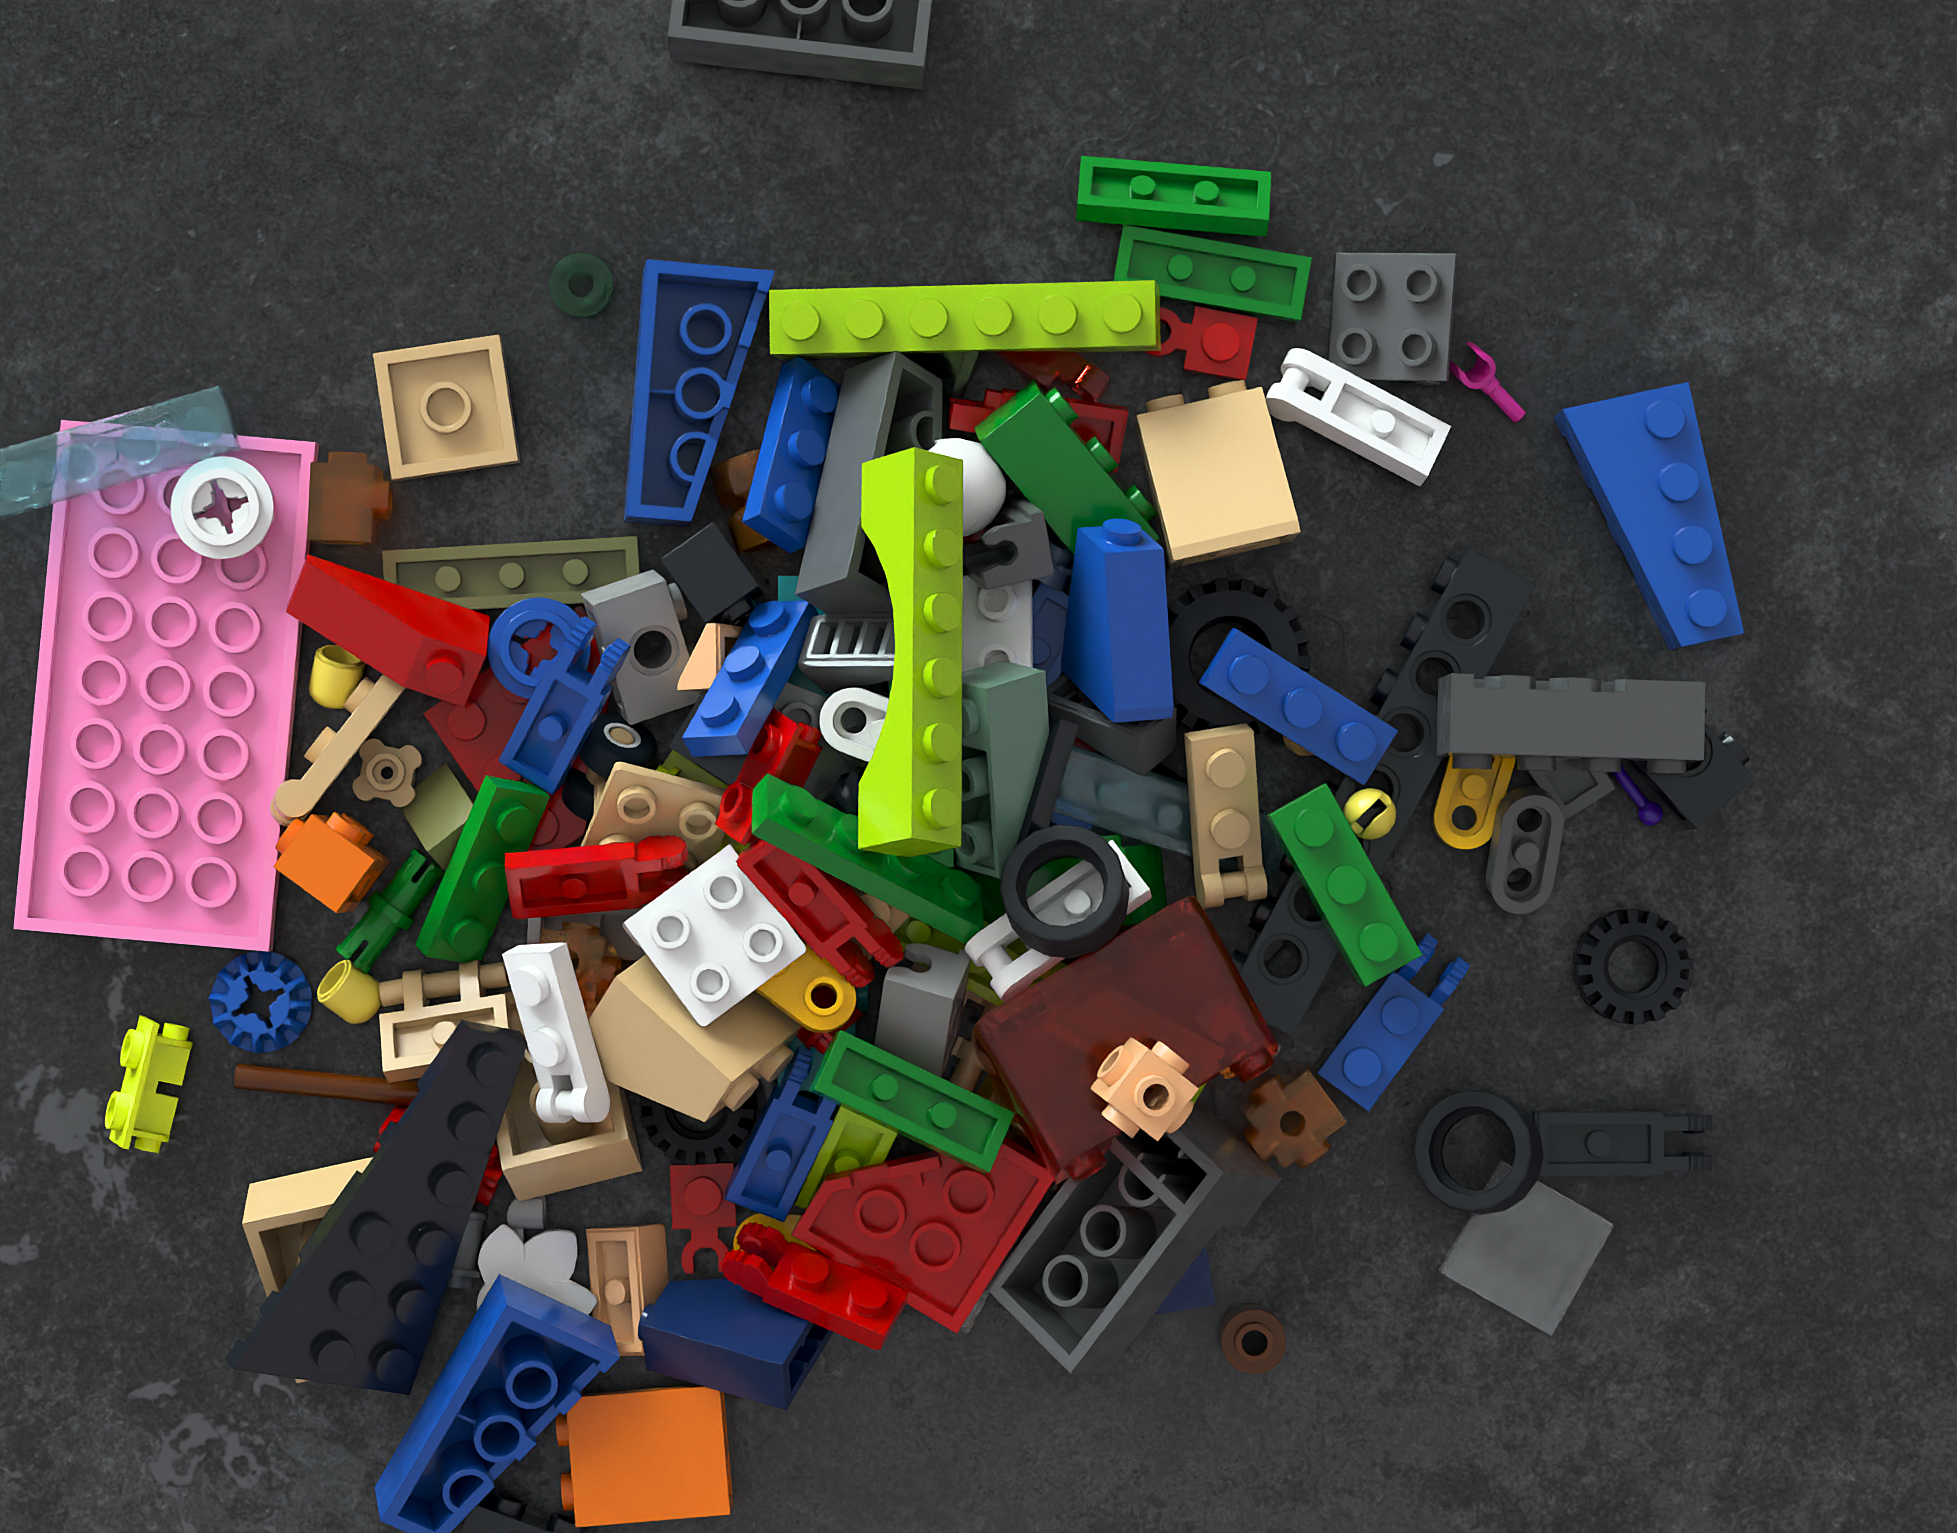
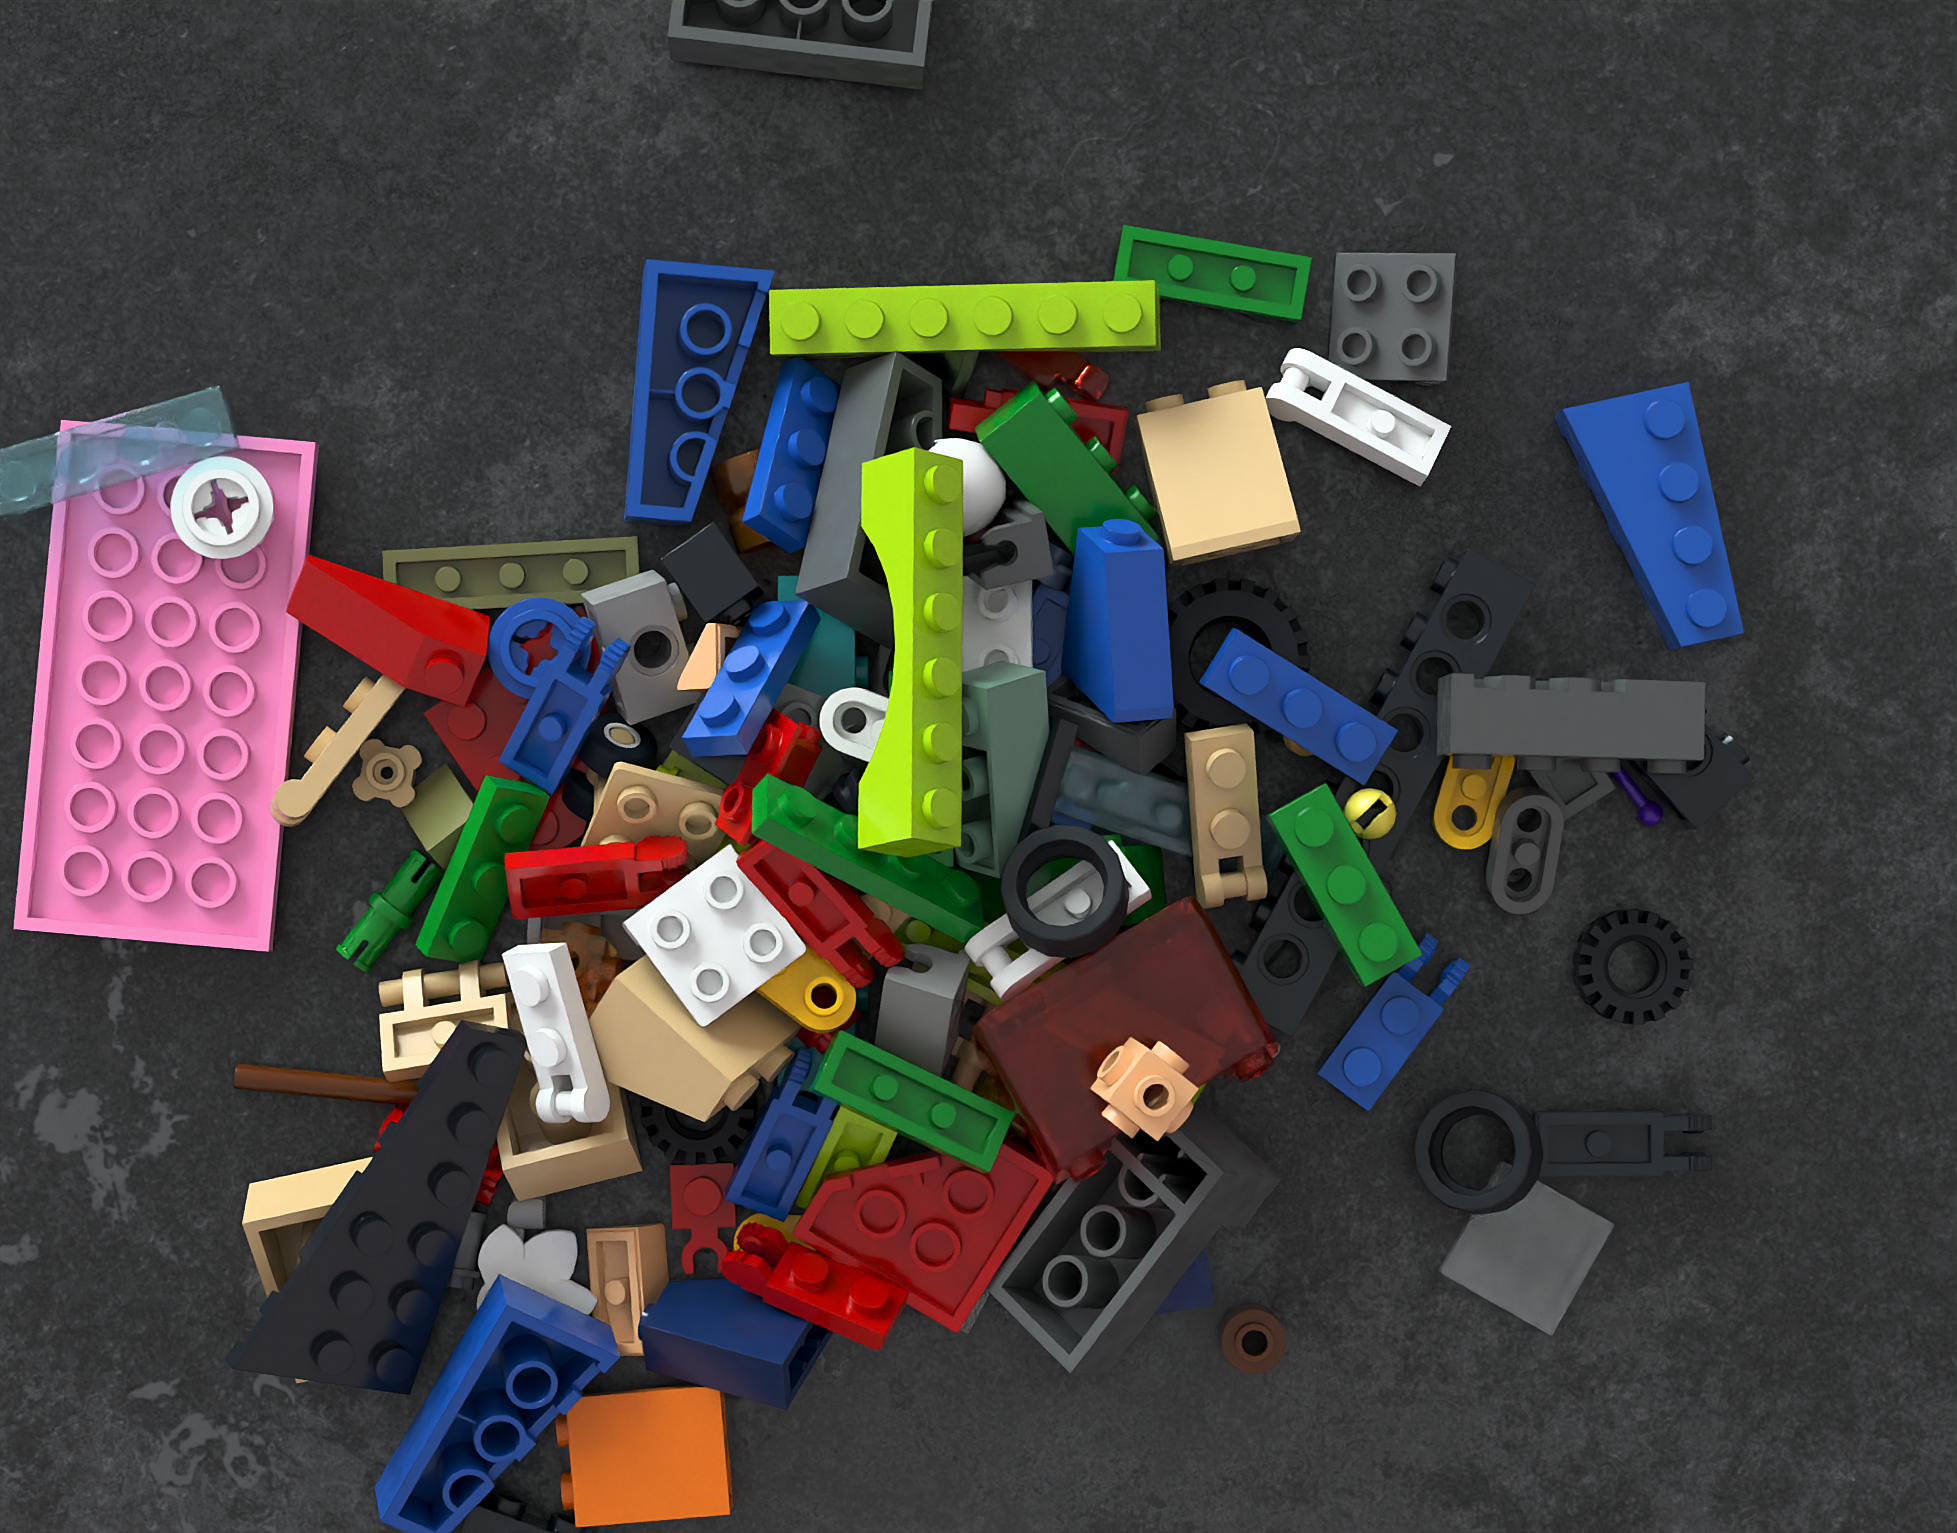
neon yellow hinge [105,1015,193,1153] -> none
blue gear [208,951,313,1053] -> none
orange brick [273,812,391,913] -> none
clear orange brick [307,452,393,546] -> none
light yellow piece [308,645,366,709] -> none
light yellow piece [317,960,382,1024] -> none
tan plate [373,334,520,482] -> none
clear green plate [549,252,613,317] -> none
dark grey slope [798,612,895,693] -> none
green plate [1076,156,1271,237] -> none
red plate [1141,306,1258,381] -> none
clear orange brick [1242,1067,1347,1169] -> none
dark pink hand [1449,342,1526,423] -> none

